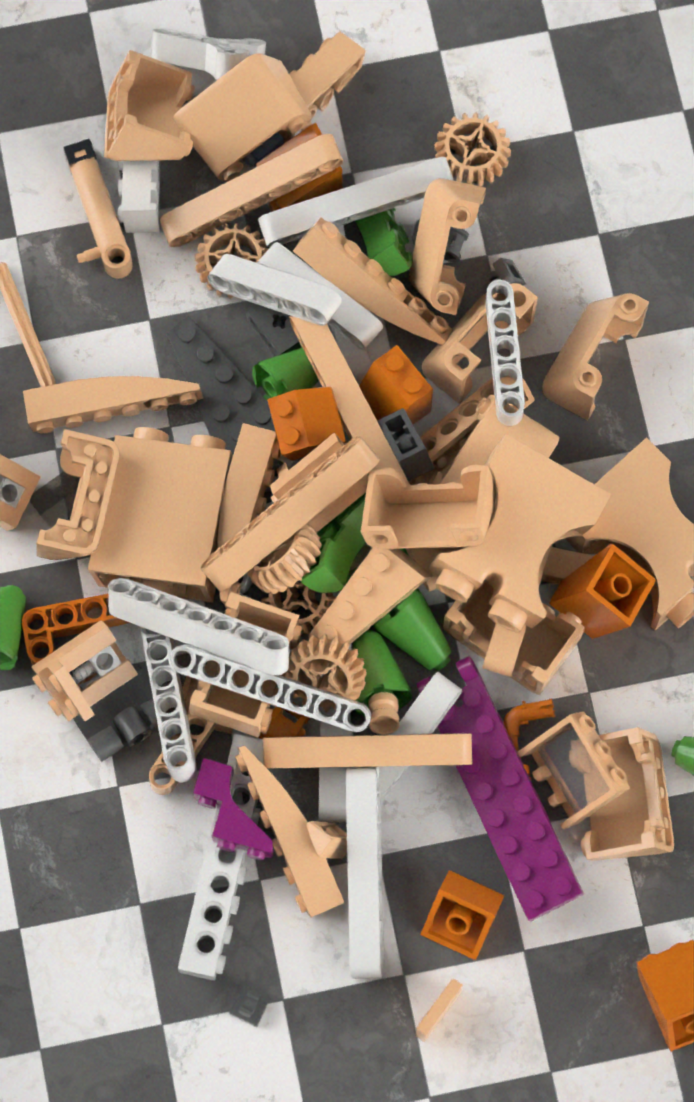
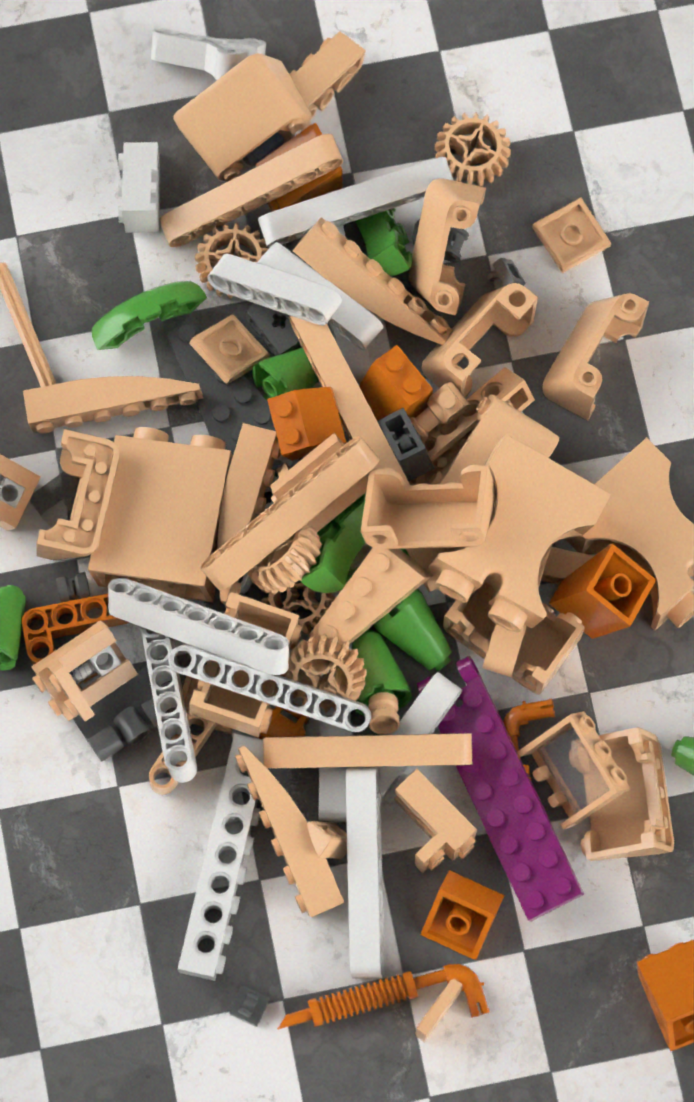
light nougat piece [63,138,133,279] -> none
light nougat windscreen [104,50,195,161] -> none
magenta arch [193,758,274,860] -> none
white beam [485,279,525,426] -> none
none -> dark grey wheel [56,572,91,603]
none -> bright green brick [92,281,207,350]
none -> light nougat tile [189,314,270,384]
none -> orange piece [277,964,490,1030]
none -> light nougat brick [394,769,477,873]
none -> light nougat connector [410,382,470,439]
none -> light nougat tile [532,198,611,273]

